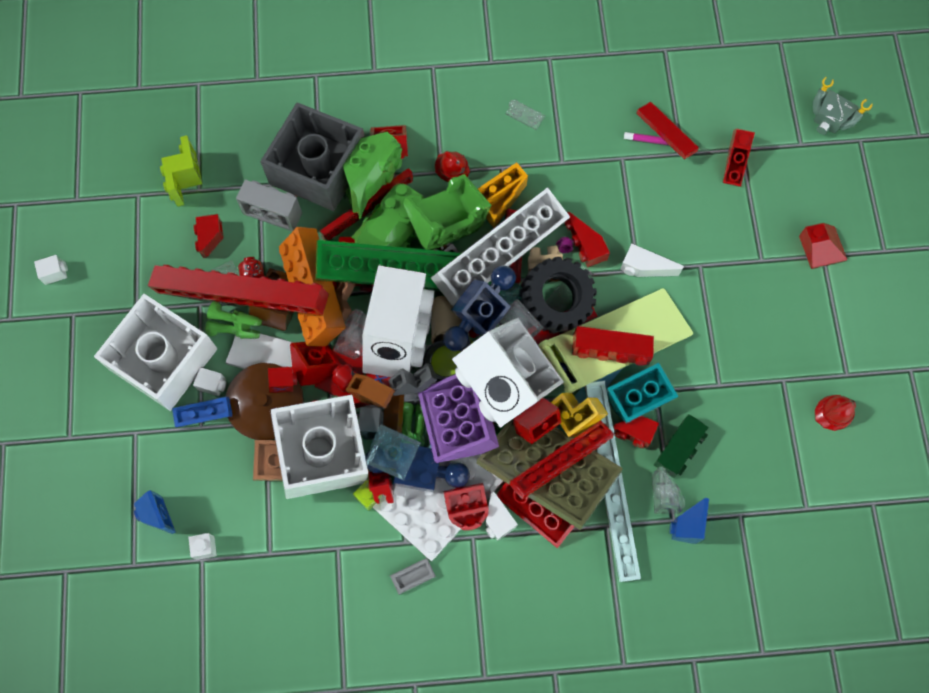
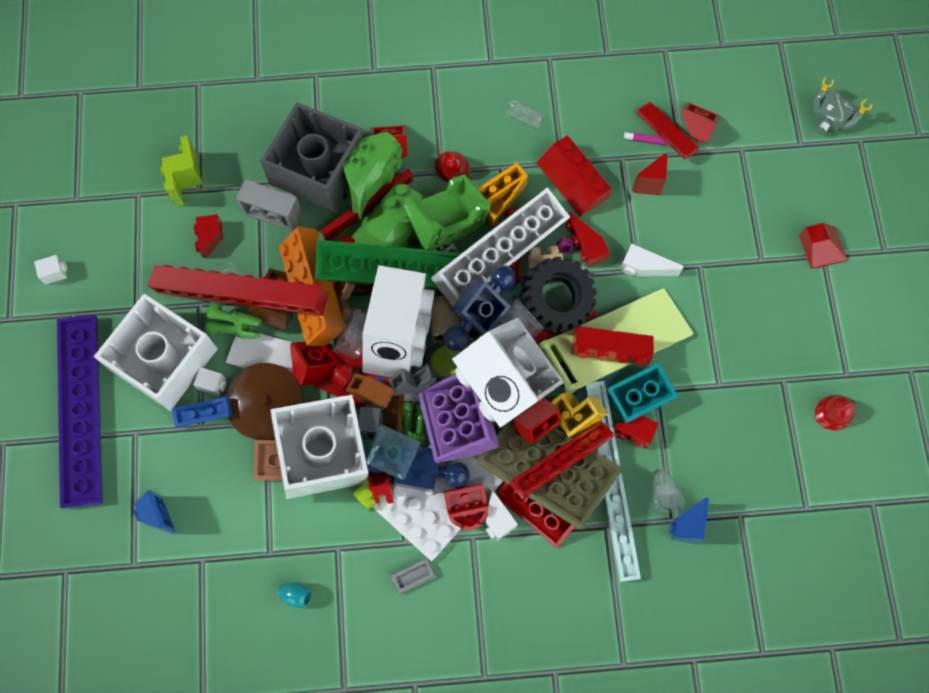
white brick [189,533,217,560] -> none
red head [238,257,264,278] -> none
red brick [268,367,297,393] -> none
dark green brick [654,414,709,478] -> none
red slope [723,129,755,187] -> none
none -> dark purple plate [57,315,103,509]
none -> teal animal [277,582,311,608]
none -> red slope [537,135,612,217]
none -> red slope [632,153,668,196]
none -> red slope [682,102,720,143]

